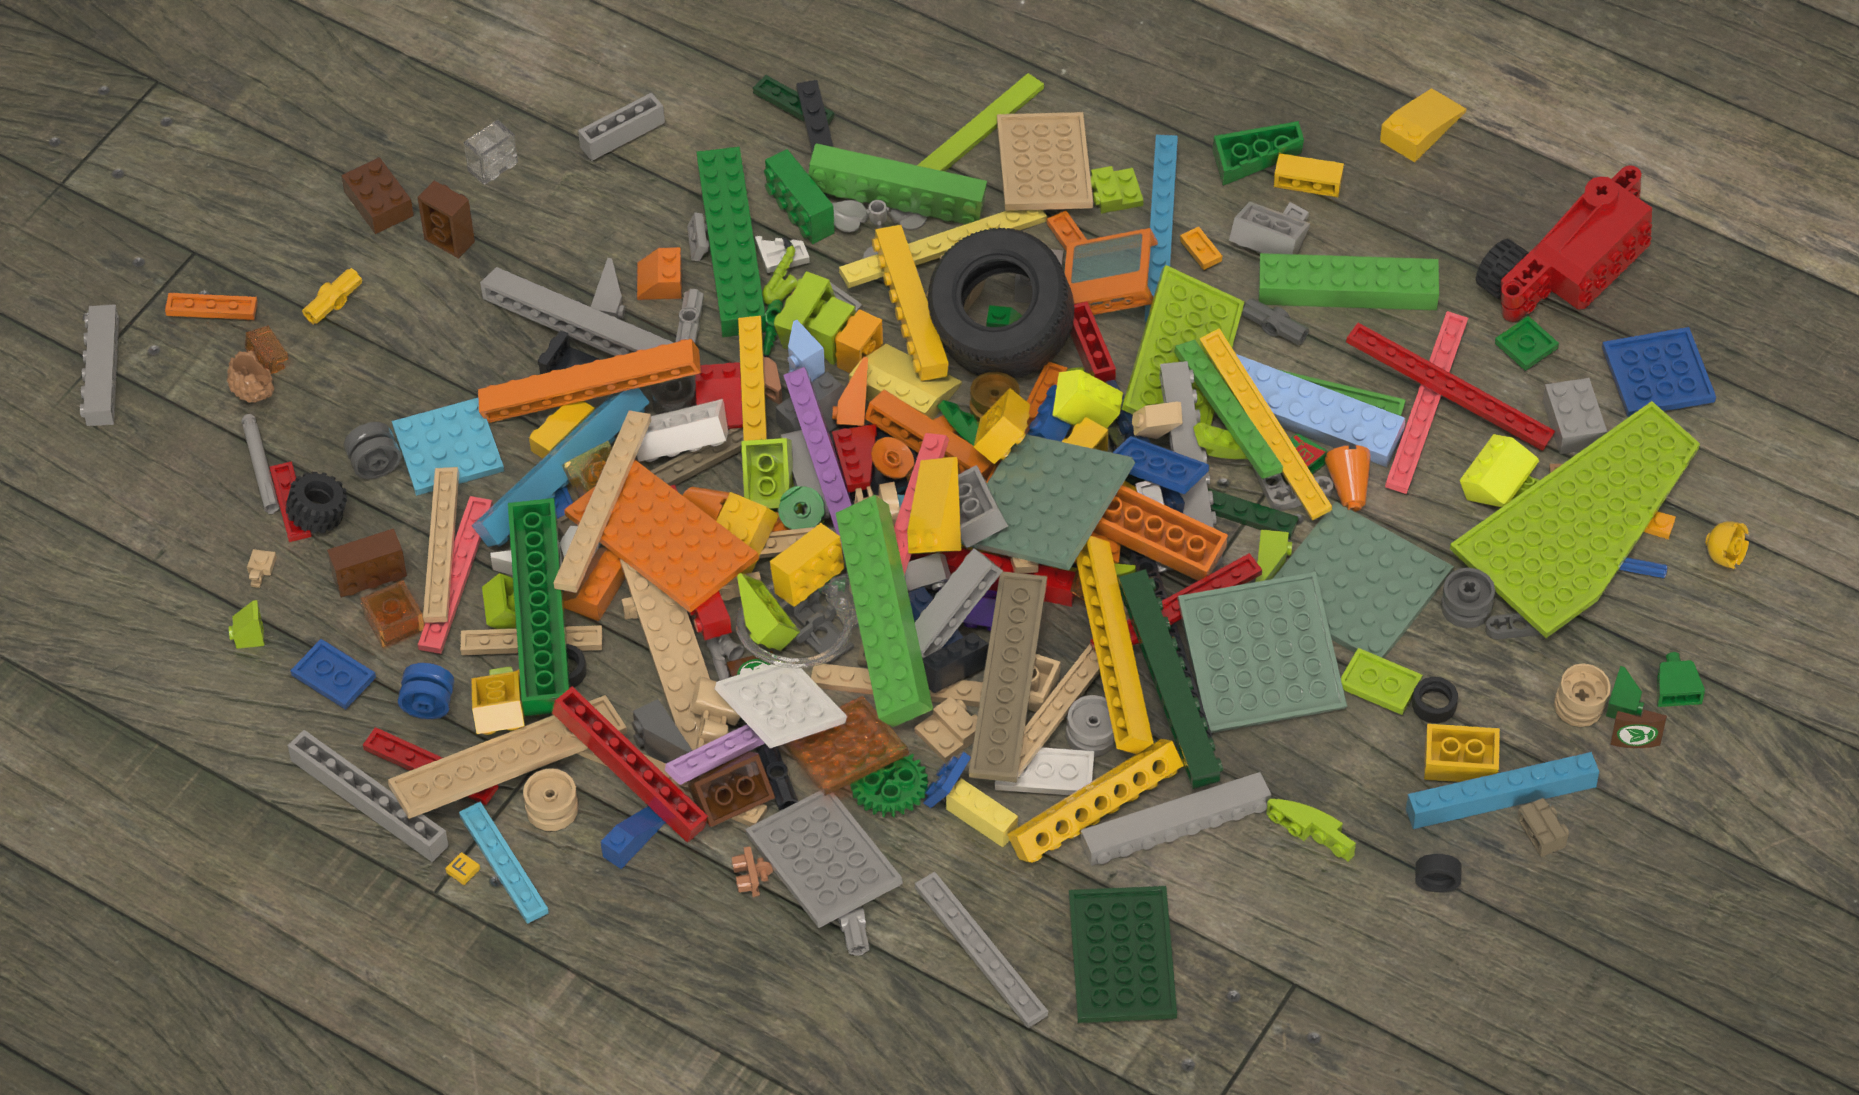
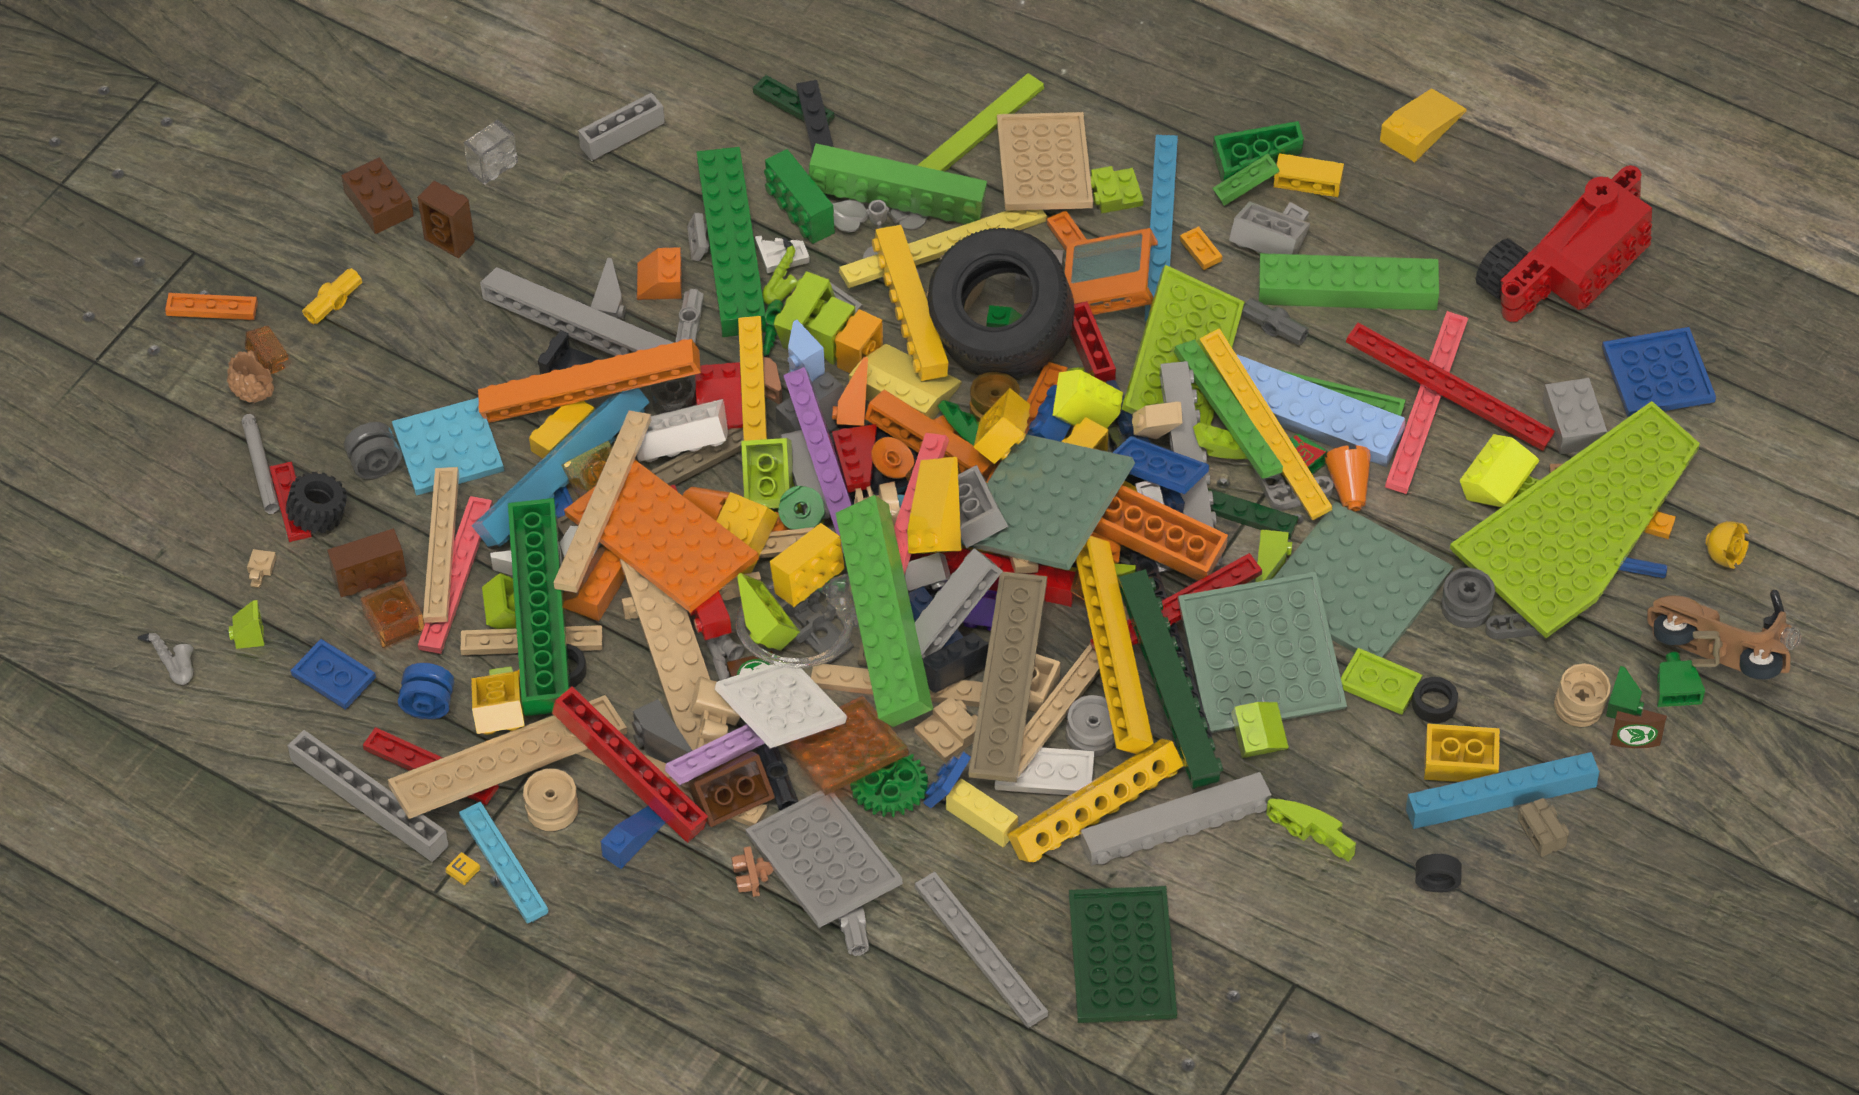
light grey brick [80,305,119,426] -> none
green plate [1495,316,1559,371] -> none
none -> light grey piece [137,633,194,685]
none -> bright green plate [1212,154,1280,206]
none -> lime slope [1231,702,1289,758]
none -> piece [1647,589,1802,680]

